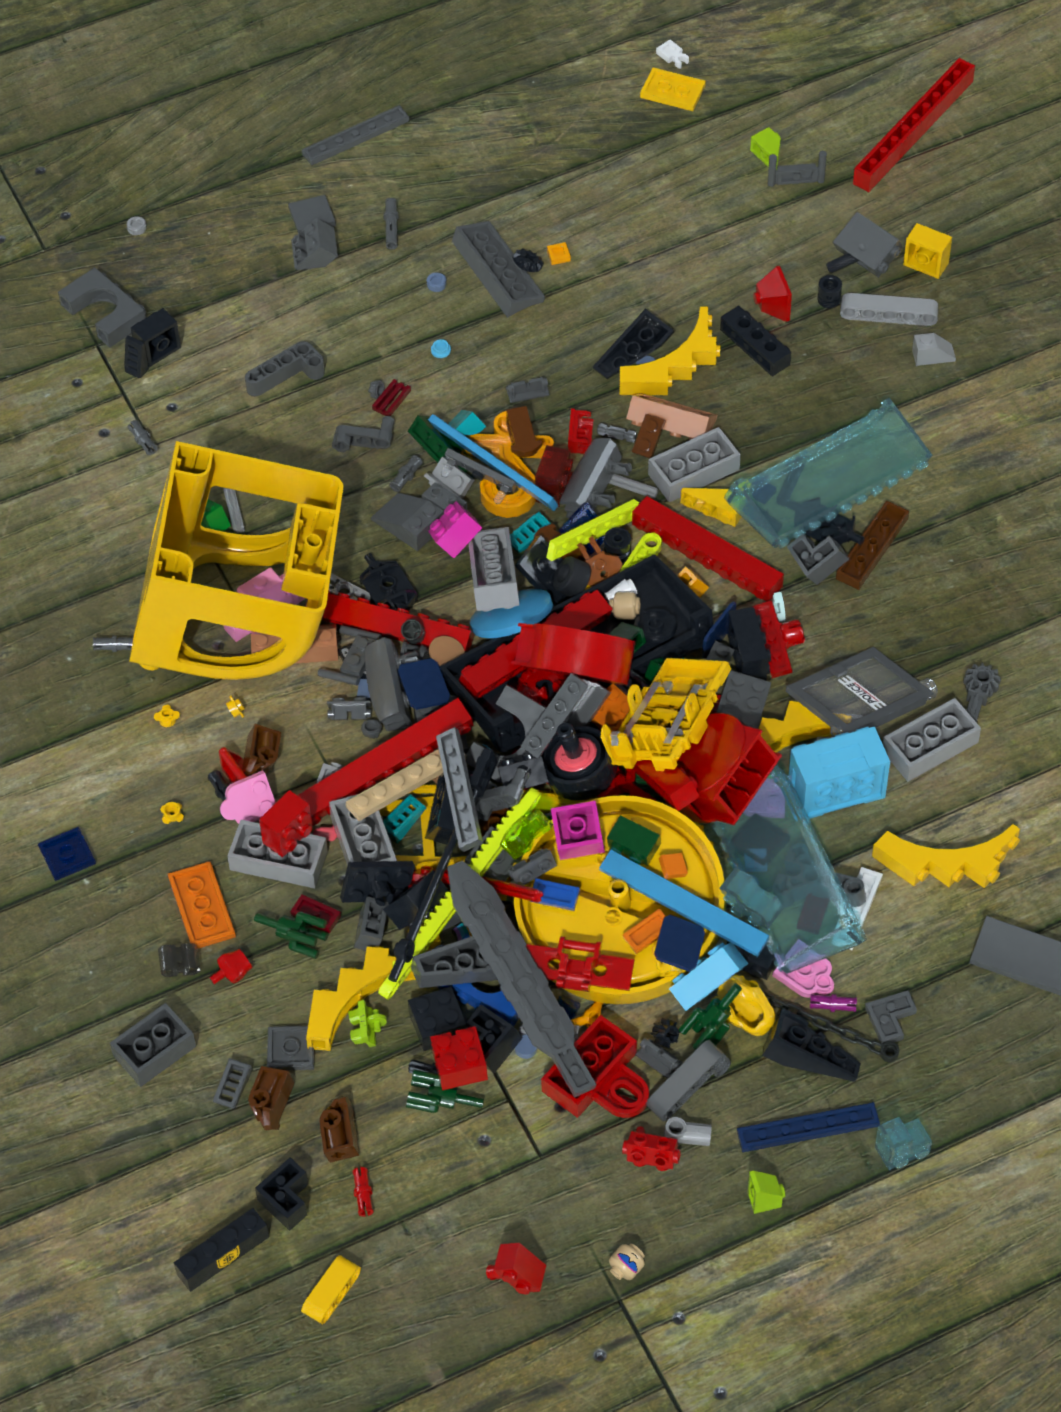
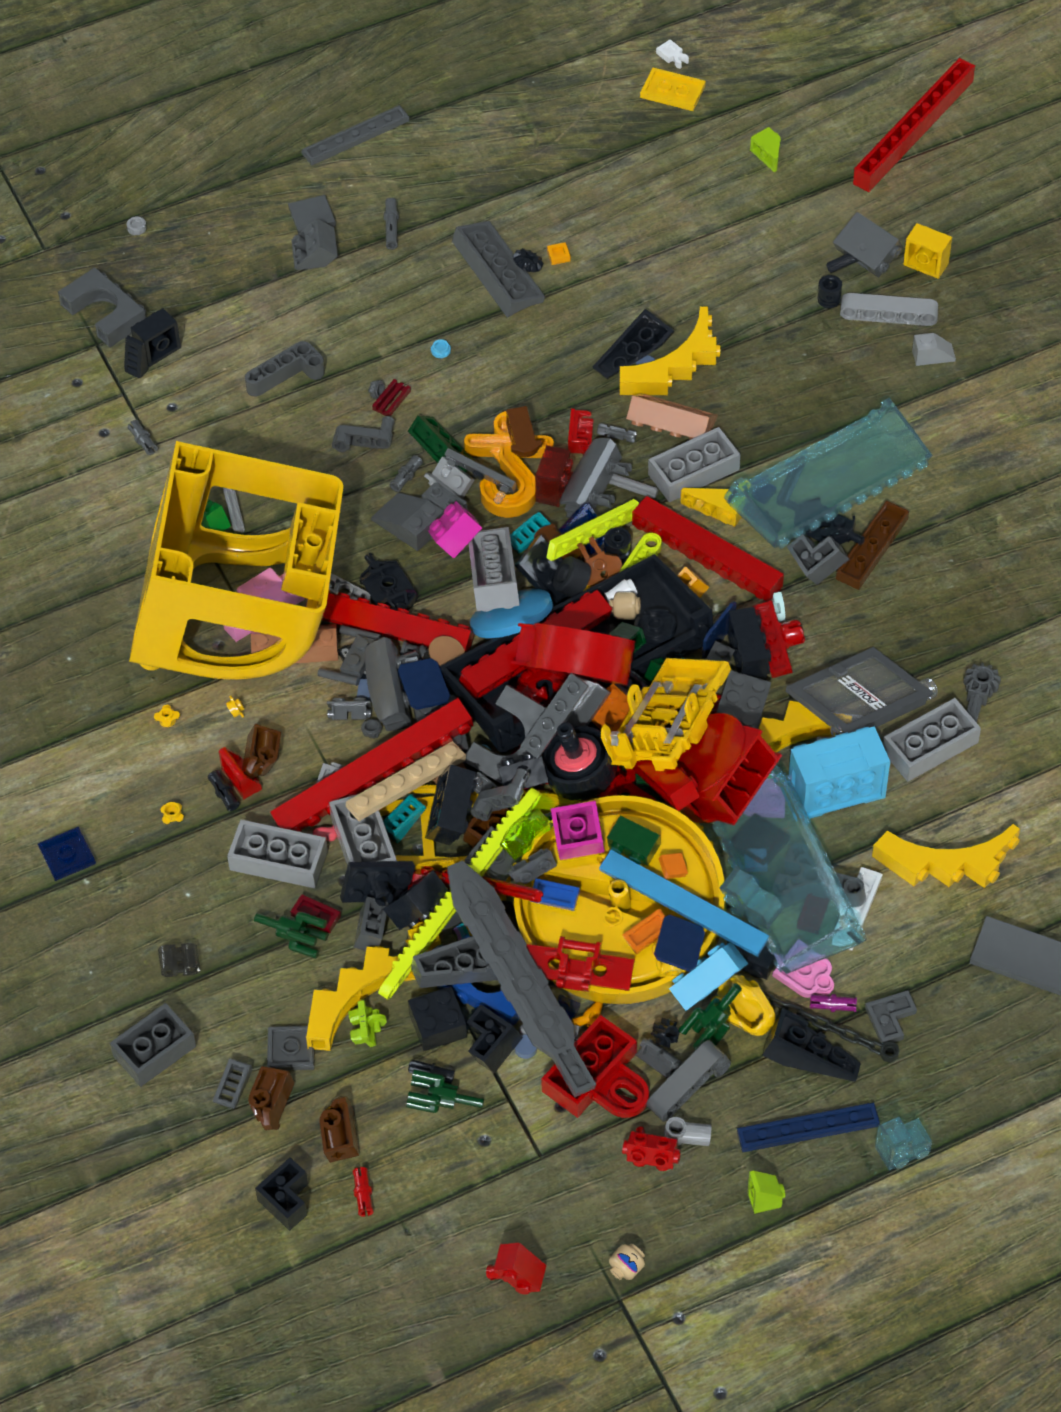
dark grey pin [93,635,133,652] -> none
orange tile [168,861,236,950] -> none
black brick [174,1208,269,1292] -> none
red piece [209,948,253,985] -> none
bright pink plate [220,770,276,824] -> none
red piece [259,790,313,858] -> none
yellow beam [301,1255,361,1324] -> none
black bar [388,748,498,982] -> none
pearl dark grey wheel [401,619,426,644] -> none
sand blue tile [427,273,446,292] -> none
dark azure tile [428,414,558,511] -> none
red piece [430,1026,488,1090] -> none
dark grey plate [436,727,483,852] -> none
teal brick [448,410,486,435] -> none
dark grey hinge [506,376,549,403] -> none
reddish brown plate [632,414,666,459] -> none
black brick [720,306,791,377] -> none
red slope [753,266,792,322] -> none
dark grey plate [768,151,827,187] -> none

